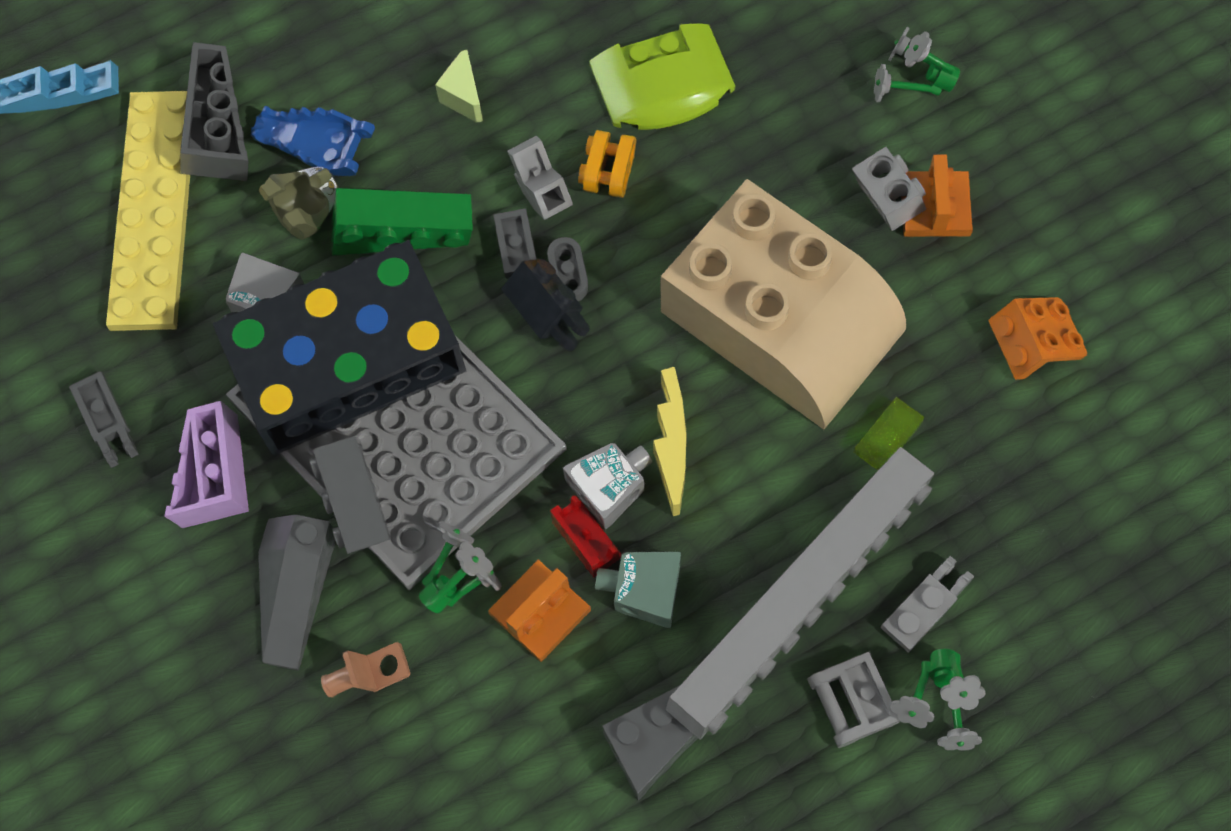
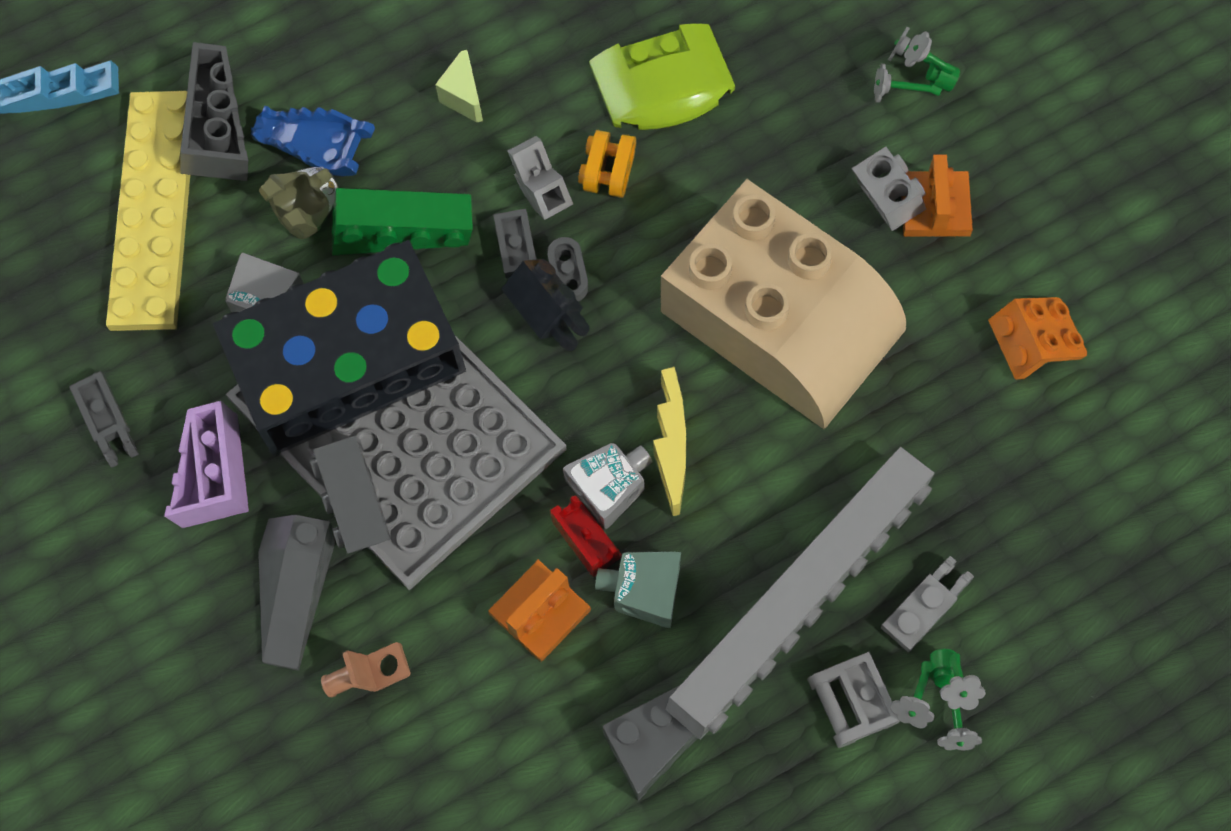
plant [419,521,502,614] -> none
clear neon green plate [853,397,925,470] -> none

